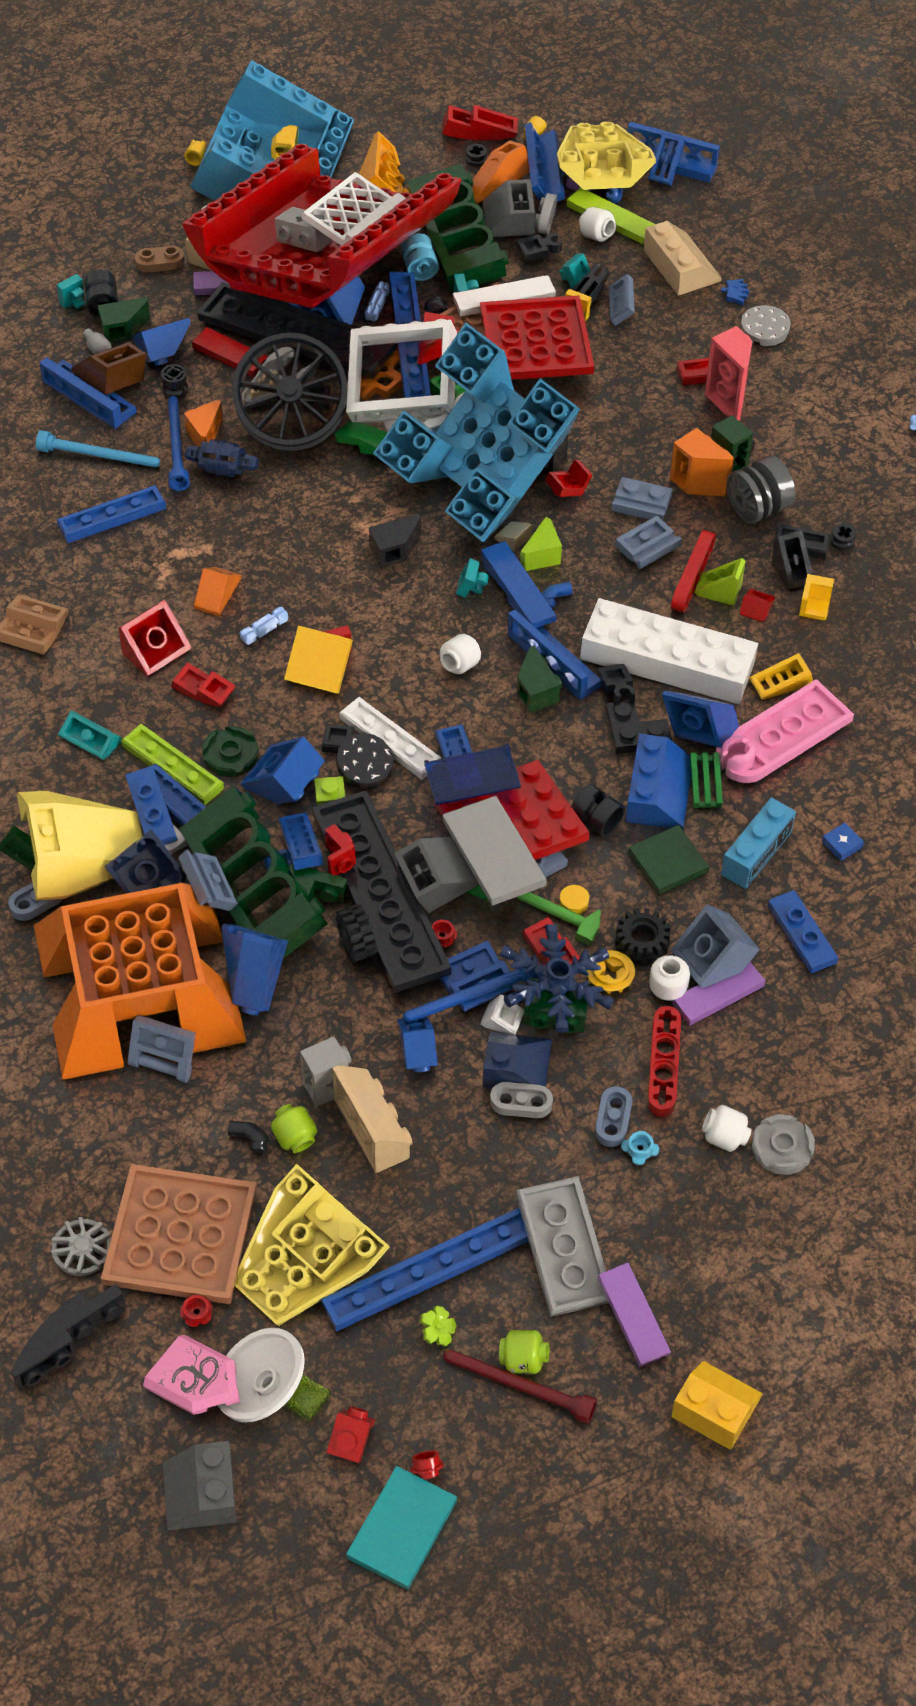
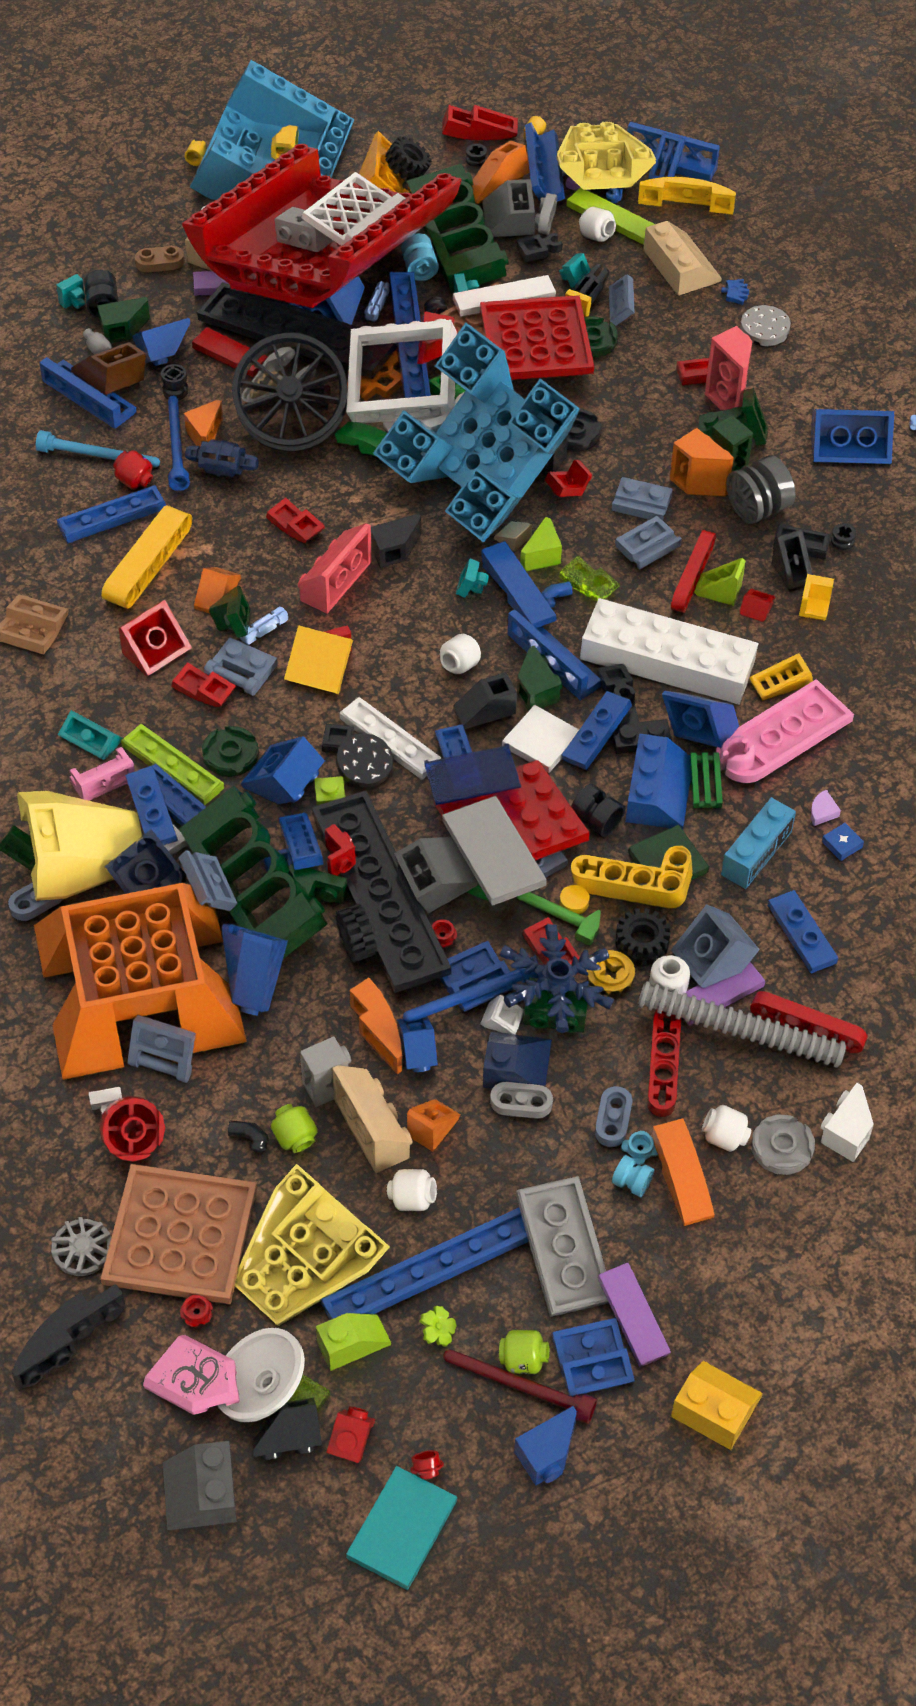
none -> bright pink hinge [69,747,135,801]
none -> white tile [89,1087,122,1114]
none -> red cylinder [99,1096,165,1161]
none -> yellow beam [101,505,193,609]
none -> red head [113,450,153,490]
none -> sand blue plate [204,637,278,696]
none -> dark green slope [209,586,251,638]
none -> black slope [252,1397,322,1460]
none -> red slope [266,497,325,543]
none -> coral slope [298,523,372,614]
none -> lime slope [316,1313,391,1371]
none -> orange slope [350,977,402,1074]
none -> black tyre [385,136,432,180]
none -> white head [387,1169,437,1211]
none -> orange slope [407,1099,461,1152]
none -> black slope [453,672,517,729]
none -> white tile [502,705,579,773]
none -> blue slope [514,1406,577,1486]
none -> blue slope [551,1318,635,1396]
none -> clear neon green slope [558,556,620,601]
none -> blue plate [562,691,632,770]
none -> black tile [567,409,602,452]
none -> yellow beam [571,846,693,908]
none -> dark green tile [584,316,618,357]
none -> medium azure wheel [612,1155,655,1198]
none -> yellow slope [638,177,736,215]
none -> light grey piece [638,981,846,1068]
none -> orange slope [652,1118,715,1226]
none -> dark green bracket [698,388,768,446]
none -> red beam [750,991,868,1053]
none -> blue slope [811,409,894,464]
none -> lavender tile [811,790,841,826]
none -> white slope [820,1083,874,1162]

